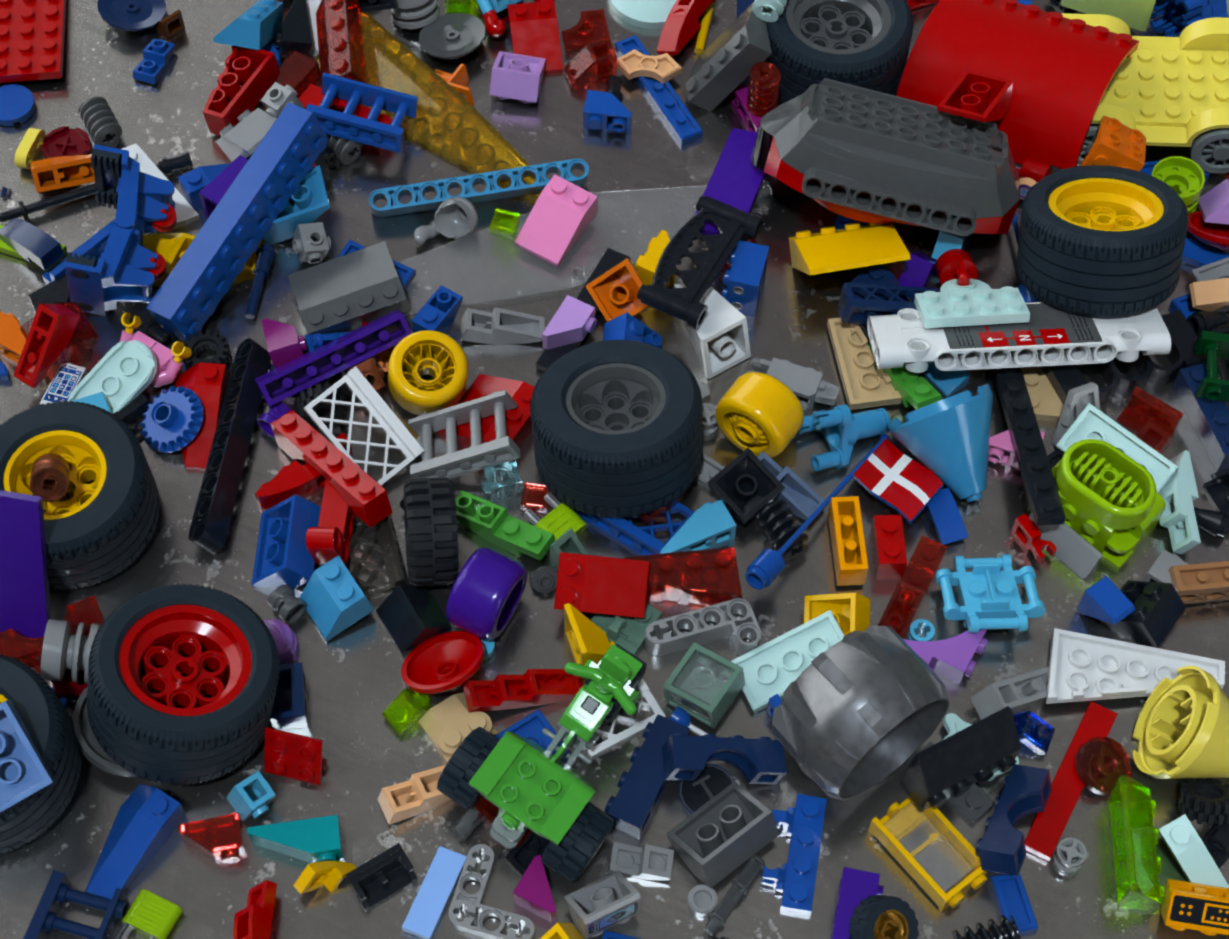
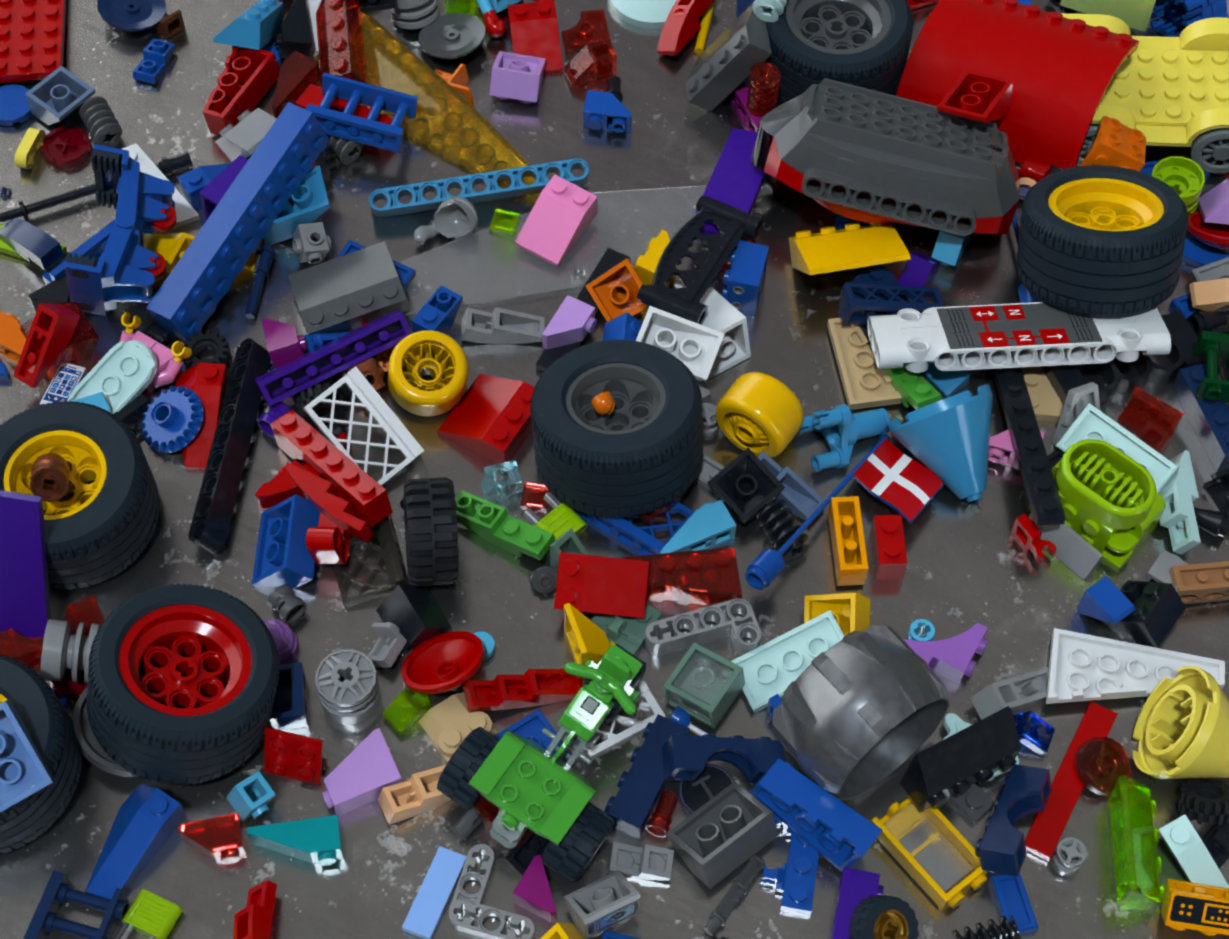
orange slope [31,154,95,193] -> none
light grey brick [260,82,304,118] -> none
yellow slope [293,861,356,894] -> none
dark azure slope [299,556,374,641] -> none
black hinge [346,843,418,912] -> none
light grey fence [408,390,521,479] -> none
dark purple wheel [446,547,528,641] -> none
blue tile [615,35,703,145] -> none
light nougat tile [615,49,682,84] -> none
light grey tile [687,884,718,917] -> none
light grey hinge [747,357,840,411] -> none
clear red slope [878,535,948,639] -> none
light aqua plate [914,249,1030,329] -> none
blue slope [926,487,968,546] -> none
medium azure brick [935,554,1046,633] -> none
none -> sand blue slope [25,66,96,125]
none -> red slope [284,462,373,544]
none -> light grey wheel [315,649,381,725]
none -> lavender slope [321,728,402,816]
none -> light grey bracket [368,622,407,668]
none -> orange hinge [591,391,615,415]
none -> white slope [636,306,725,382]
none -> clear red pin [645,790,679,838]
none -> blue wedge [749,759,882,872]

